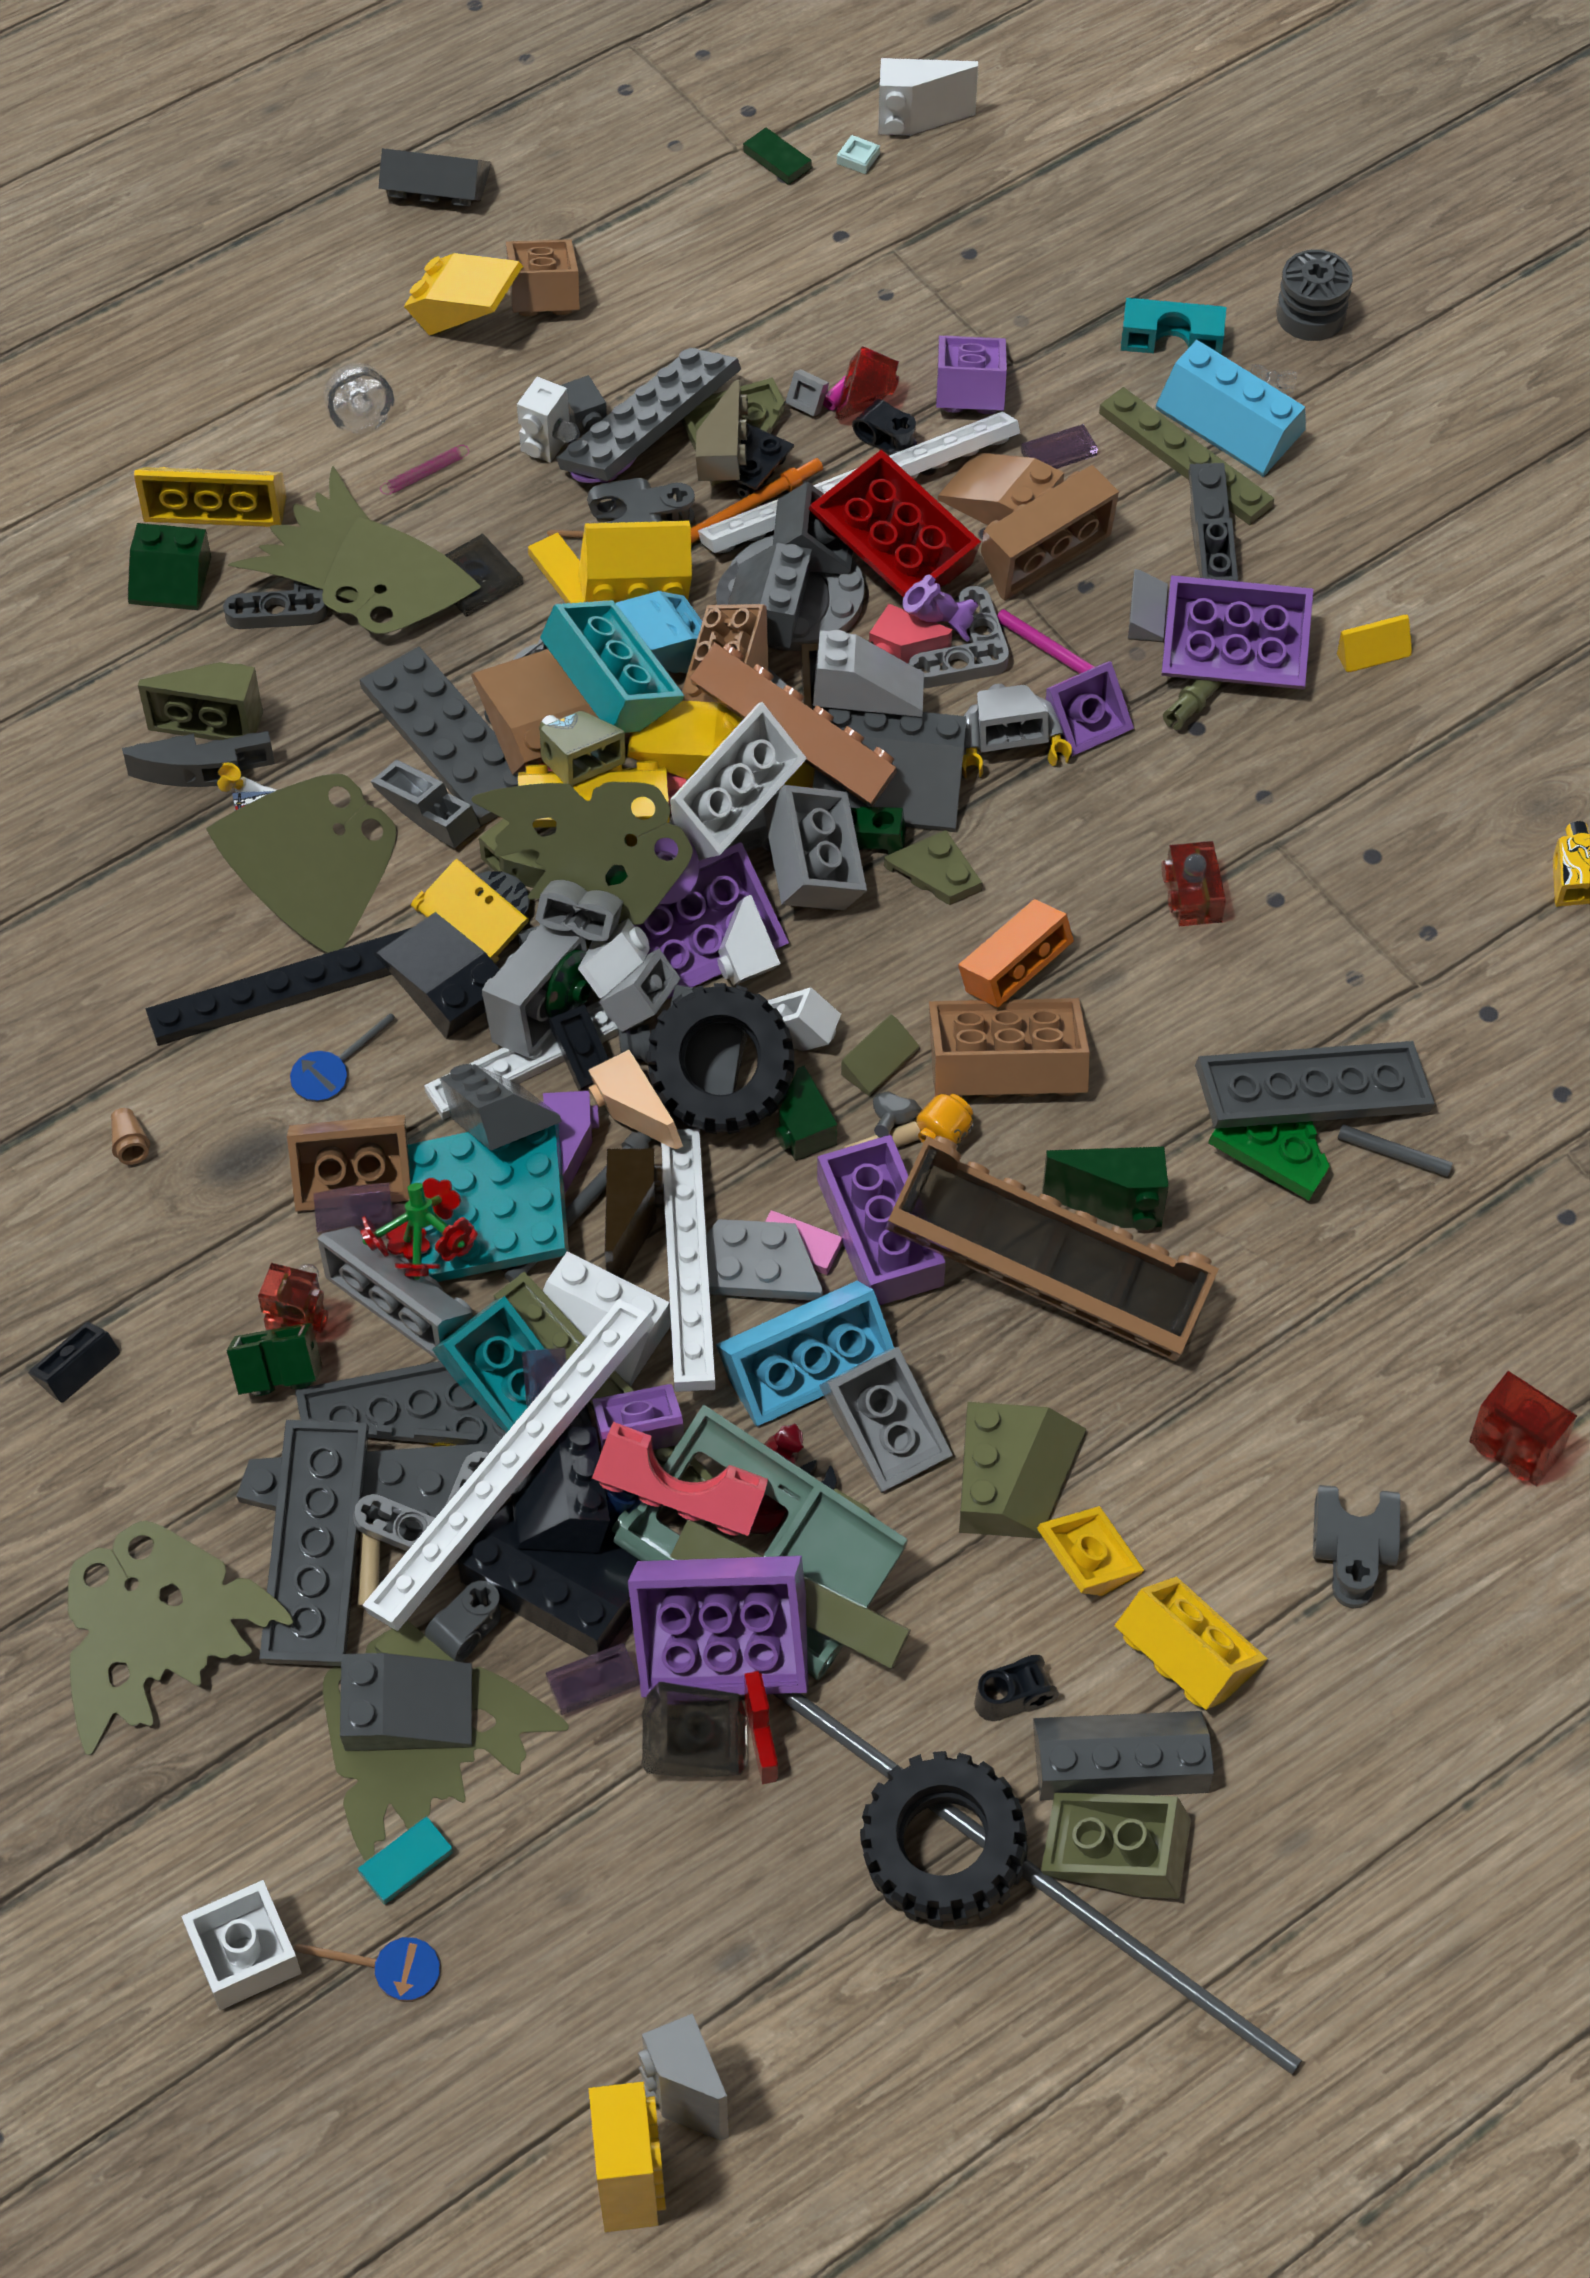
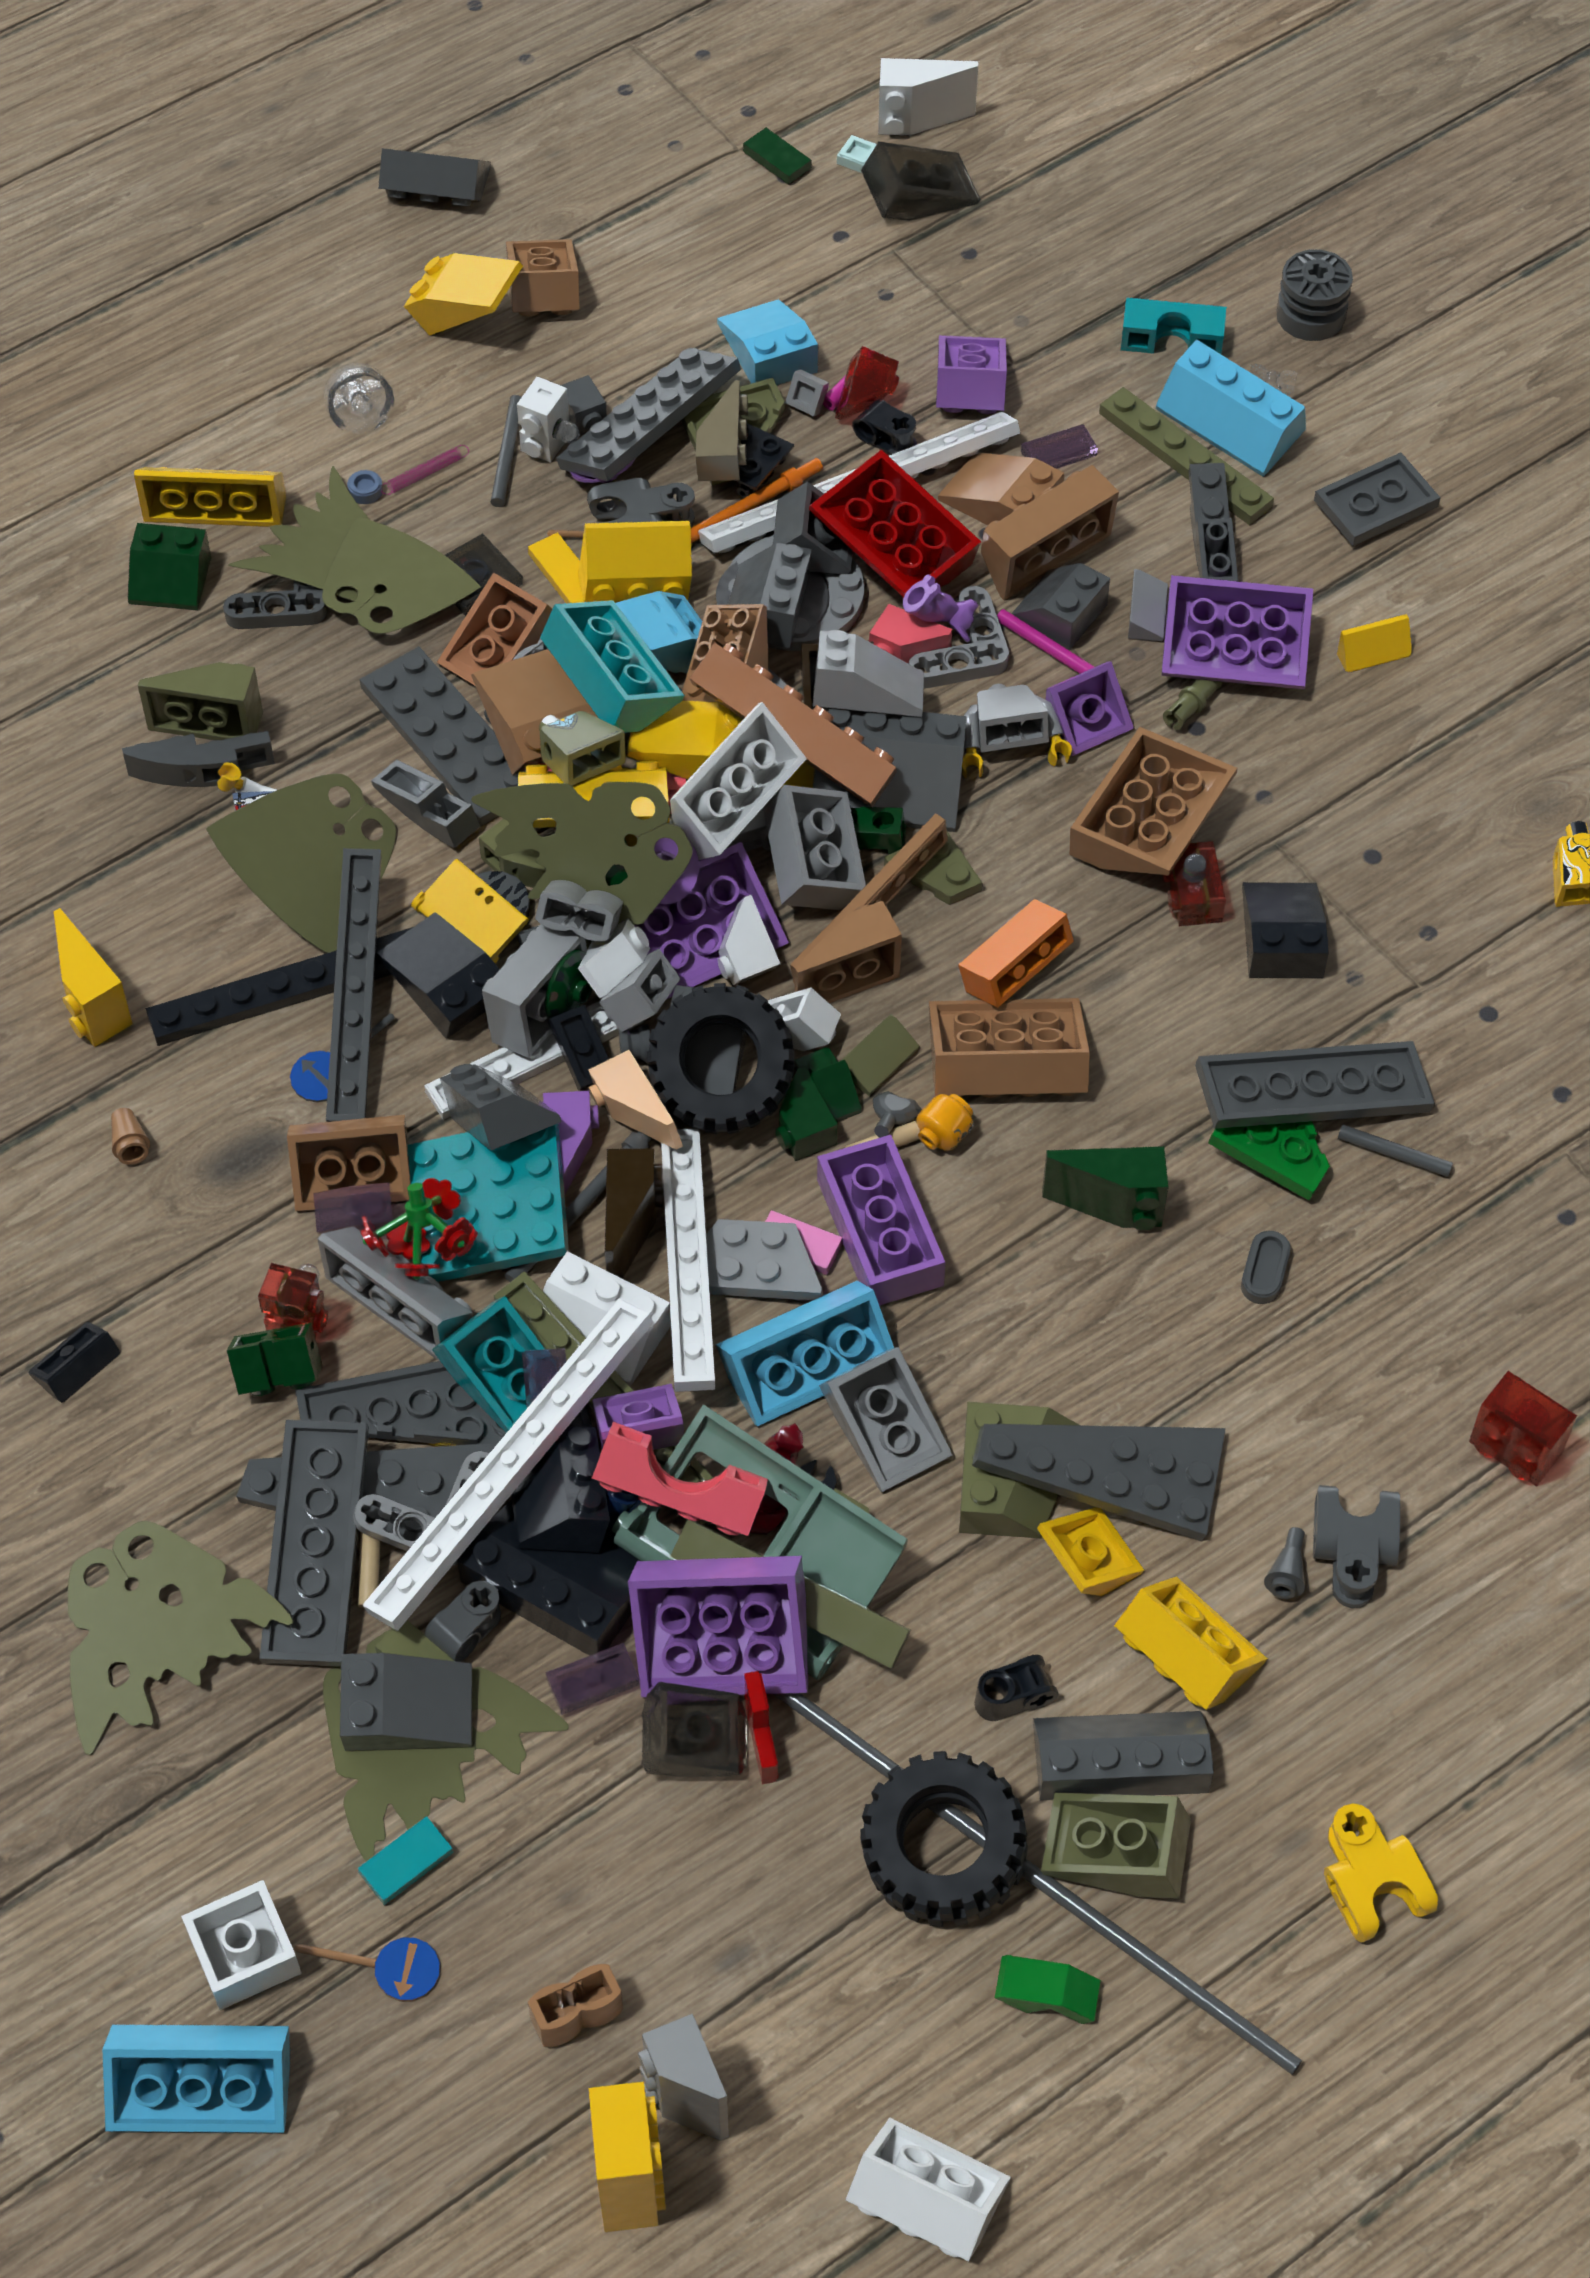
window [885,1136,1219,1362] -> none
none -> yellow slope [54,908,133,1047]
none -> medium azure slope [102,2025,290,2133]
none -> dark grey plate [326,848,382,1122]
none -> sand blue tile [347,470,383,504]
none -> nougat slope [437,573,552,687]
none -> dark grey bar [490,395,522,507]
none -> medium nougat brick [528,1964,623,2047]
none -> medium azure slope [717,299,818,385]
none -> medium nougat tile [790,813,948,984]
none -> medium nougat slope [794,901,902,1003]
none -> dark green slope [794,1046,862,1122]
none -> white slope [846,2118,1011,2262]
none -> clear smoke slope [861,142,981,221]
none -> dark grey wing [972,1424,1226,1541]
none -> green slope [994,1955,1101,2024]
none -> dark grey slope [1012,563,1110,650]
none -> medium nougat slope [1069,727,1237,875]
none -> dark grey tile [1241,1231,1291,1304]
none -> black slope [1242,882,1329,979]
none -> dark grey cone [1264,1527,1305,1599]
none -> dark grey plate [1314,452,1441,546]
none -> yellow piece [1324,1803,1438,1942]

